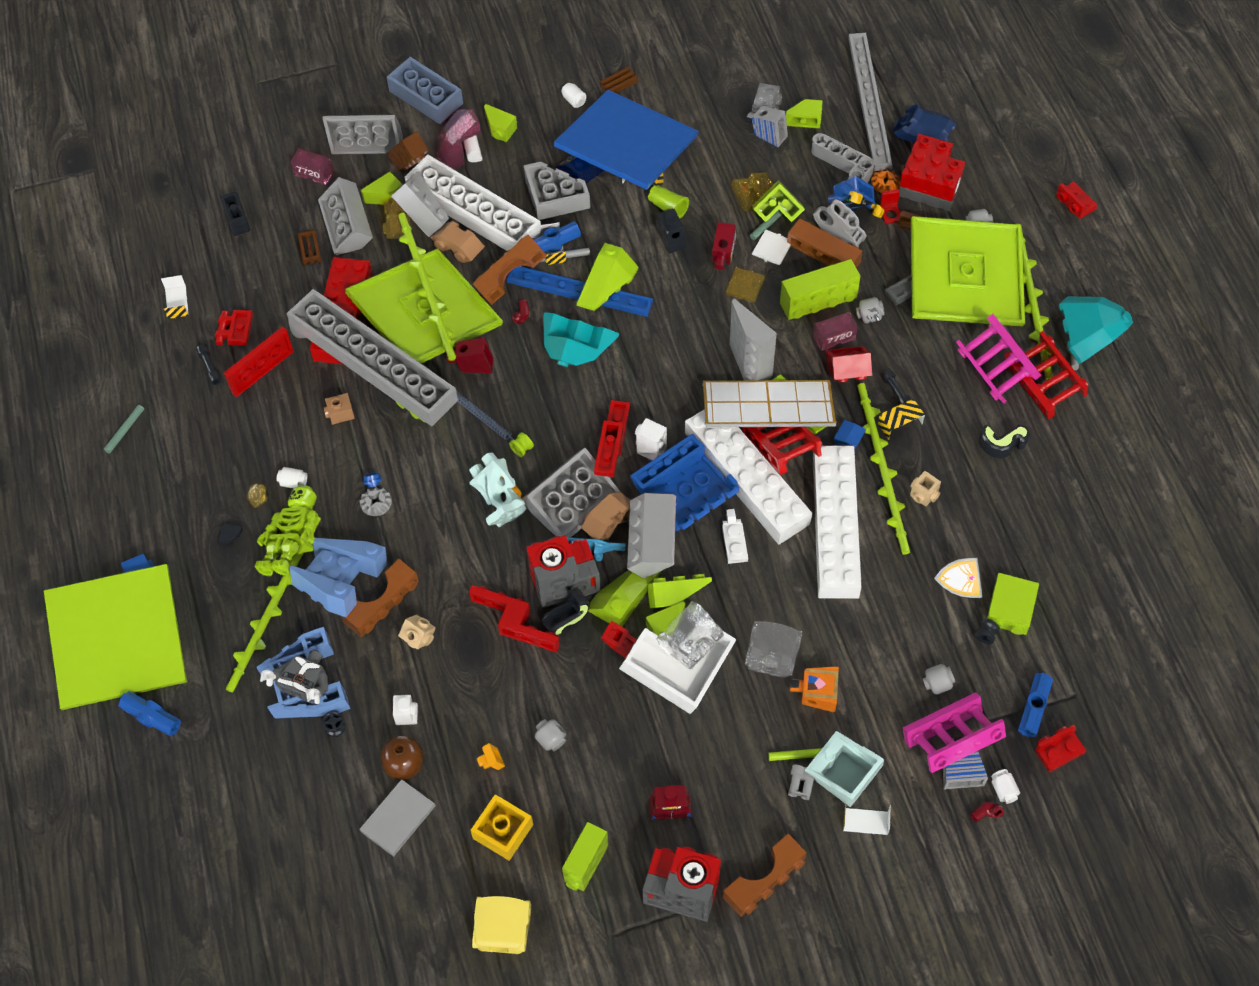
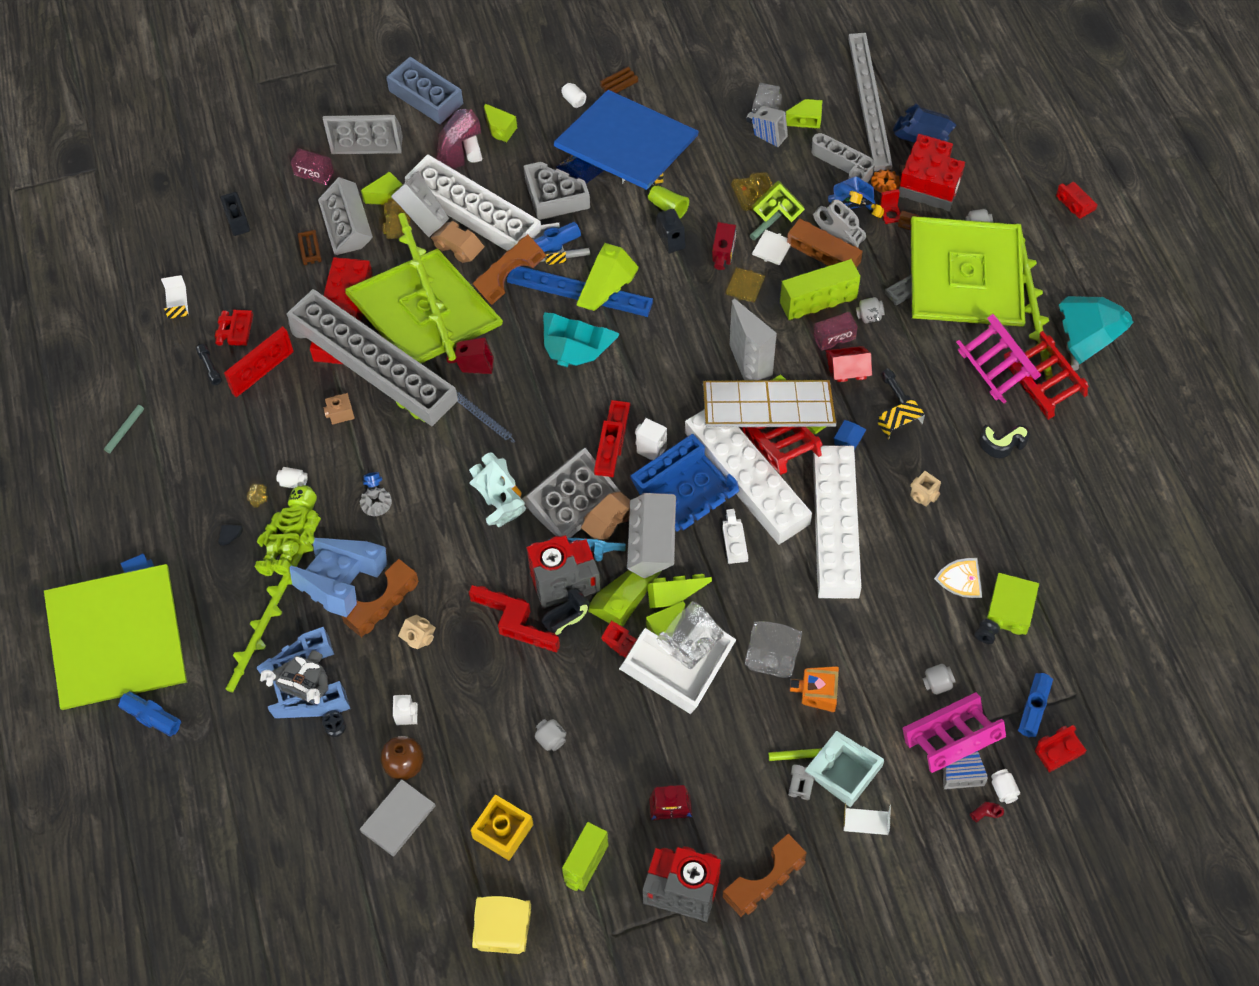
reddish brown wedge [386,132,429,172] -> none
light orange tile [477,743,505,770] -> none
lime wheel [509,432,534,457] -> none
dark red arm [512,300,530,324] -> none
lime plant [858,383,910,555] -> none

